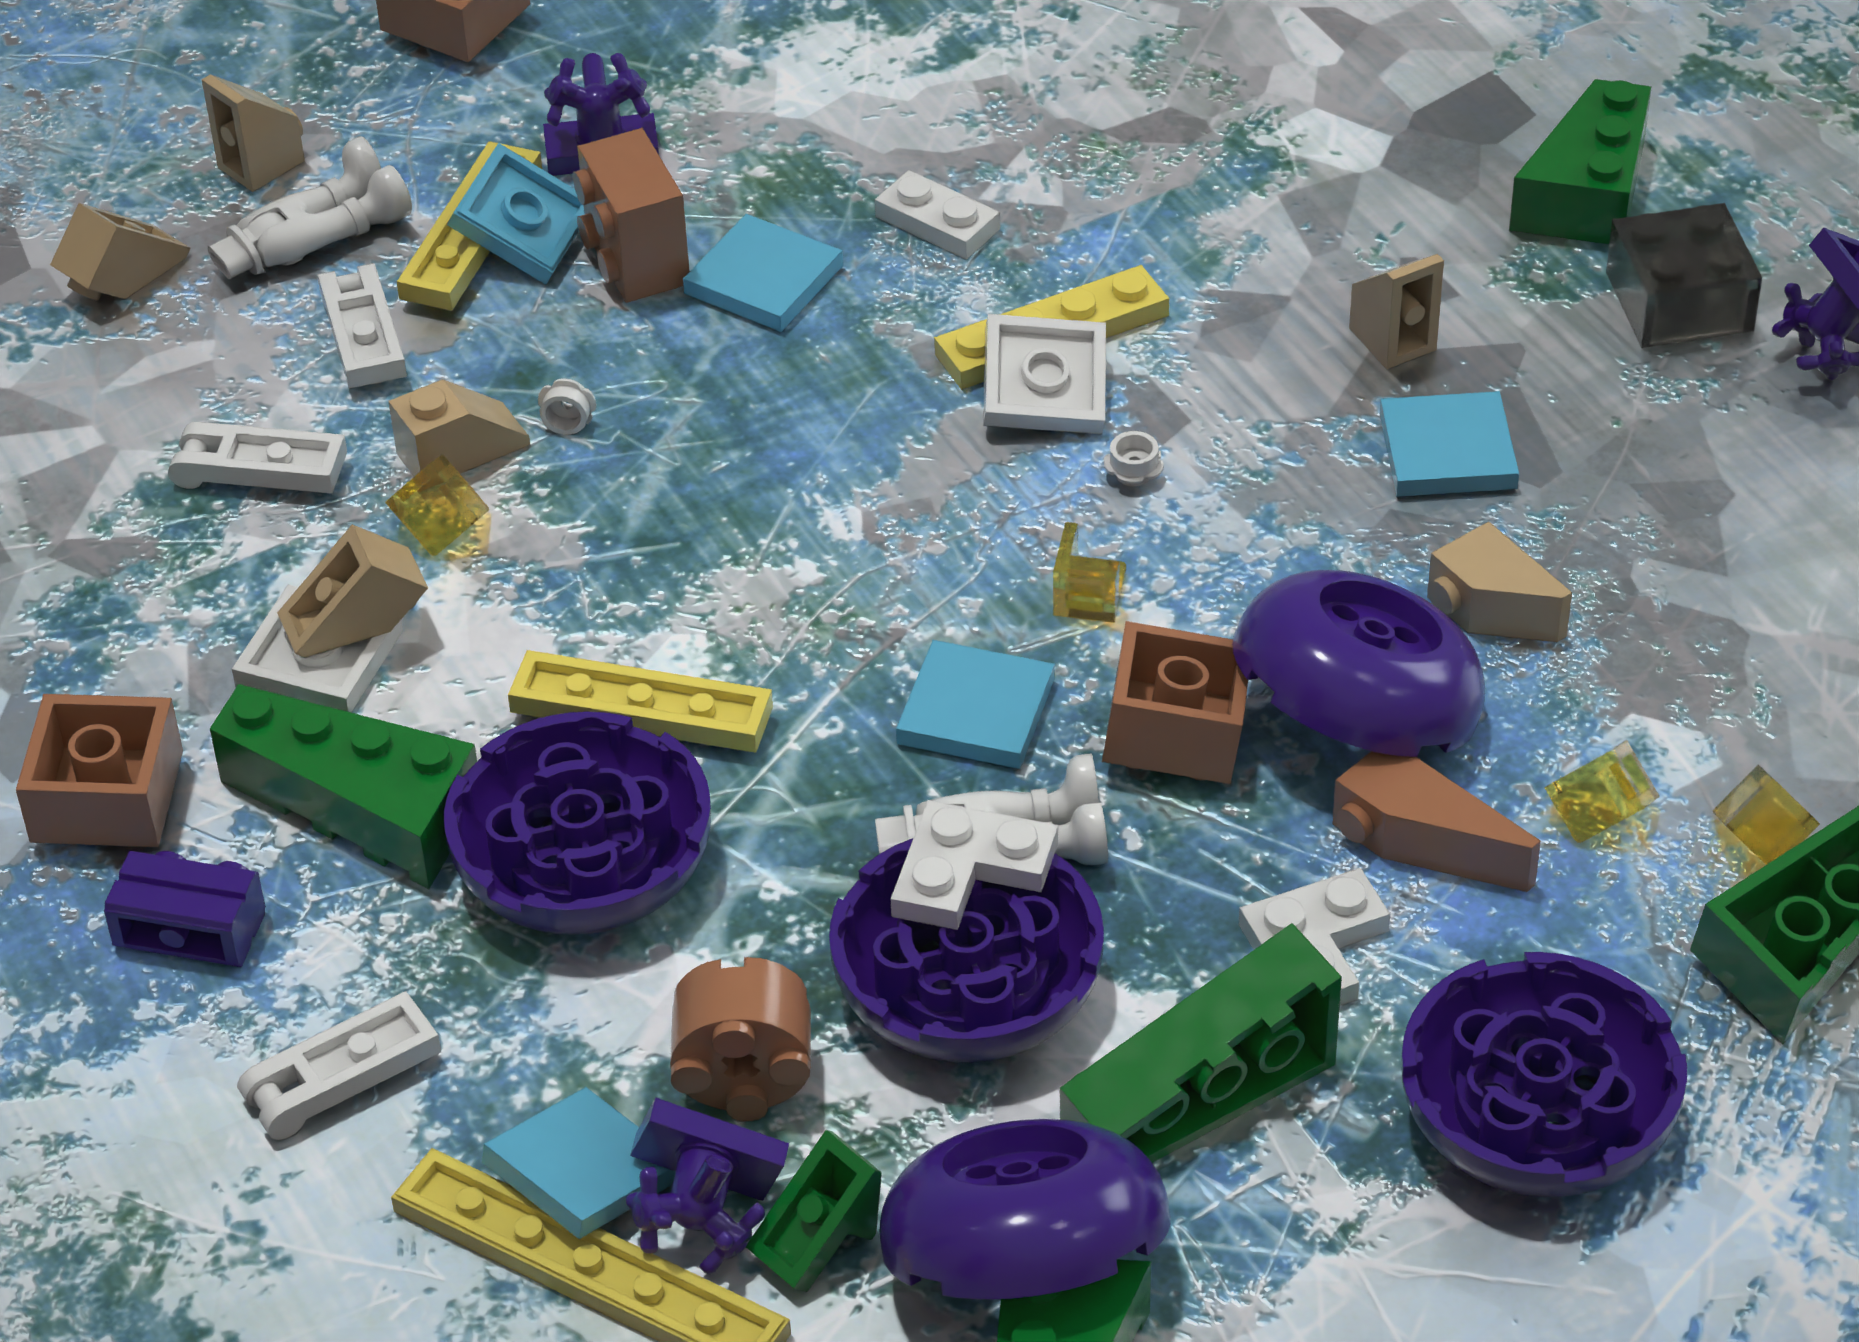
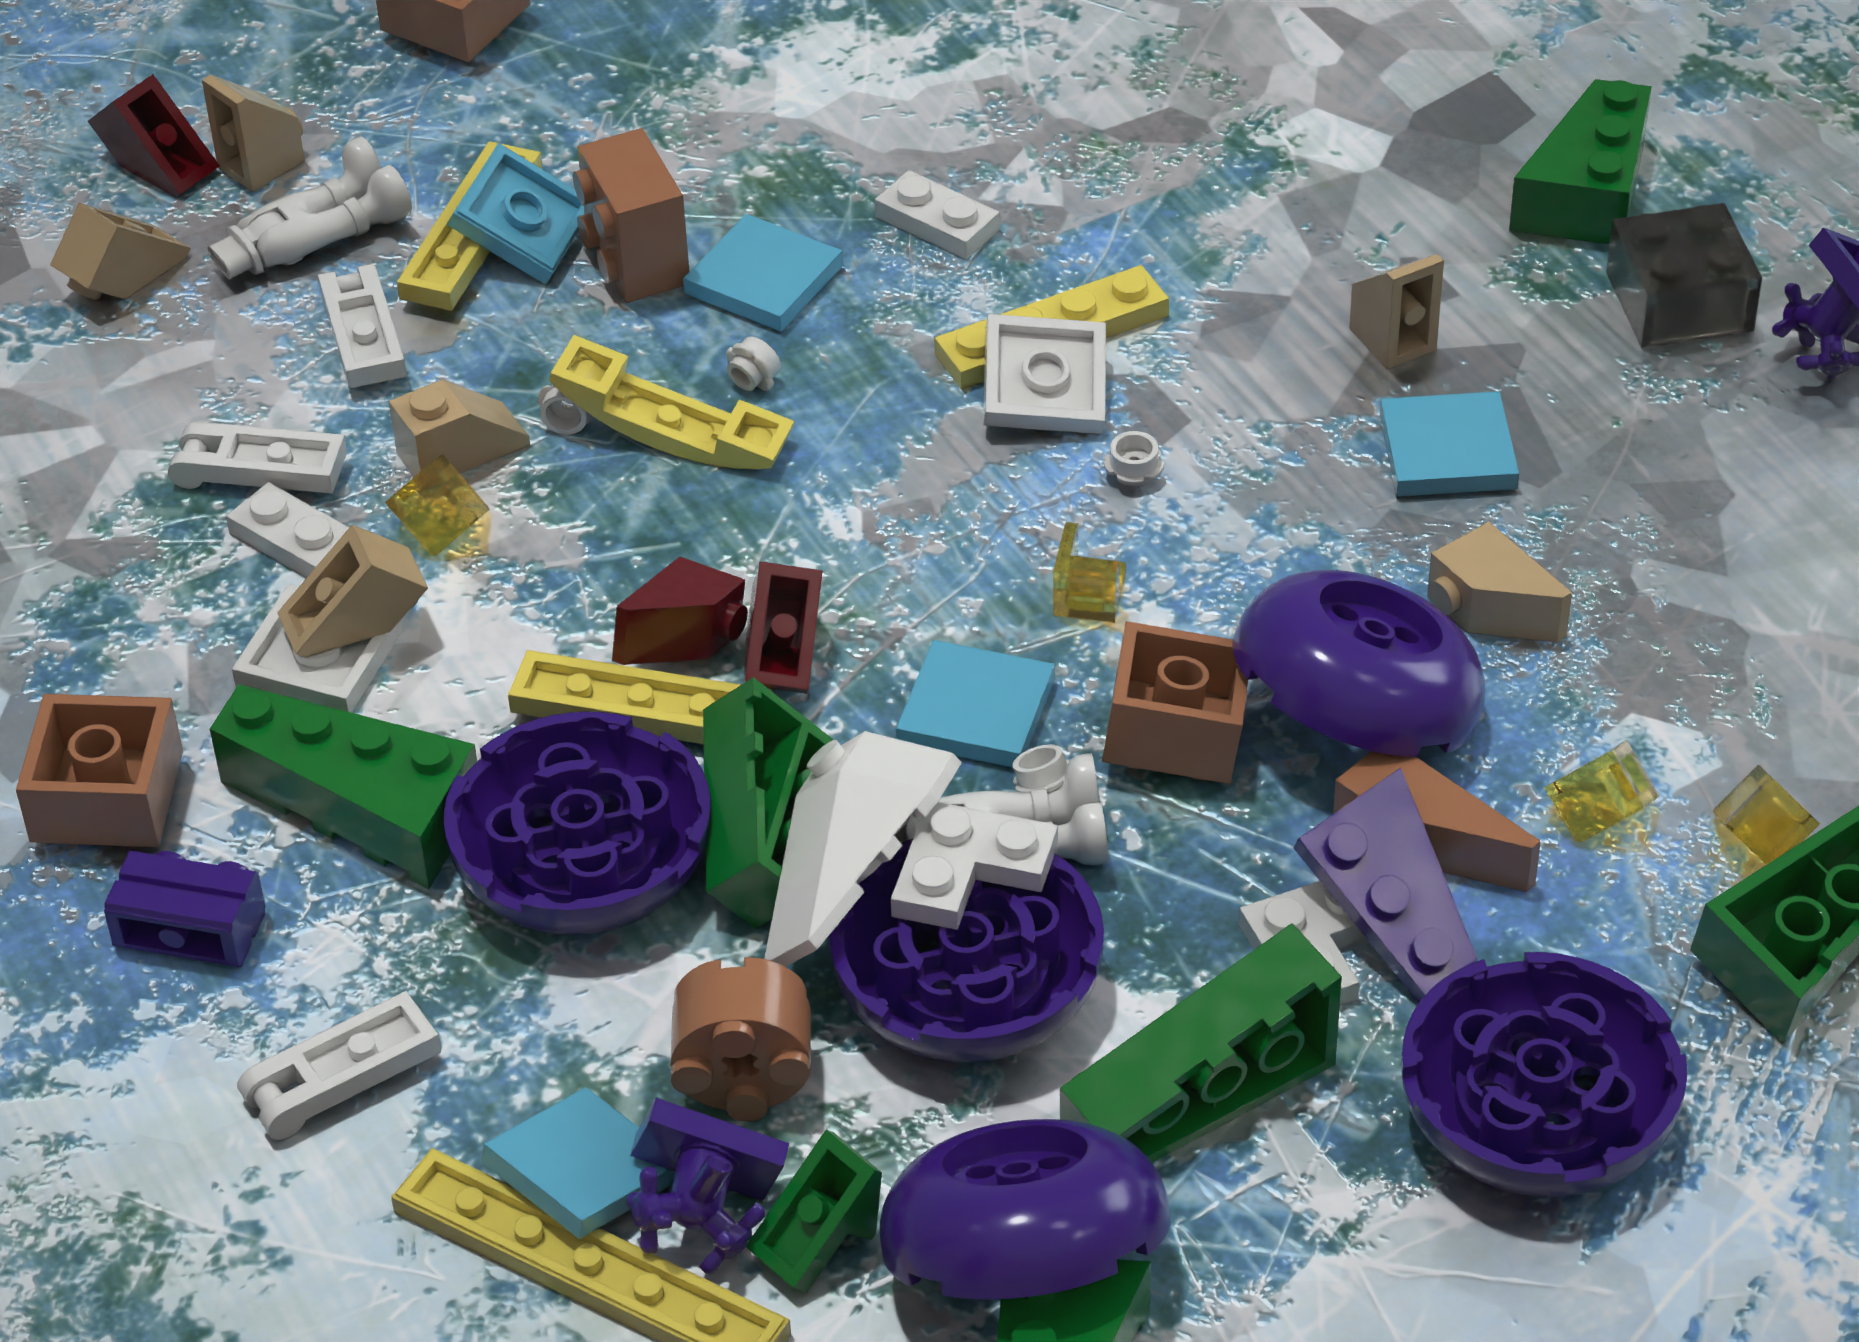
dark purple piece [543,53,659,176] -> none
none -> dark red slope [88,74,220,198]
none -> white plate [226,482,349,578]
none -> light yellow slope [549,335,794,469]
none -> dark red slope [612,557,748,665]
none -> green wedge [703,677,834,929]
none -> white plate [726,336,781,391]
none -> dark red slope [744,561,823,694]
none -> white wedge [764,731,962,967]
none -> white plate [1013,744,1070,794]
none -> wing [1293,767,1478,1003]

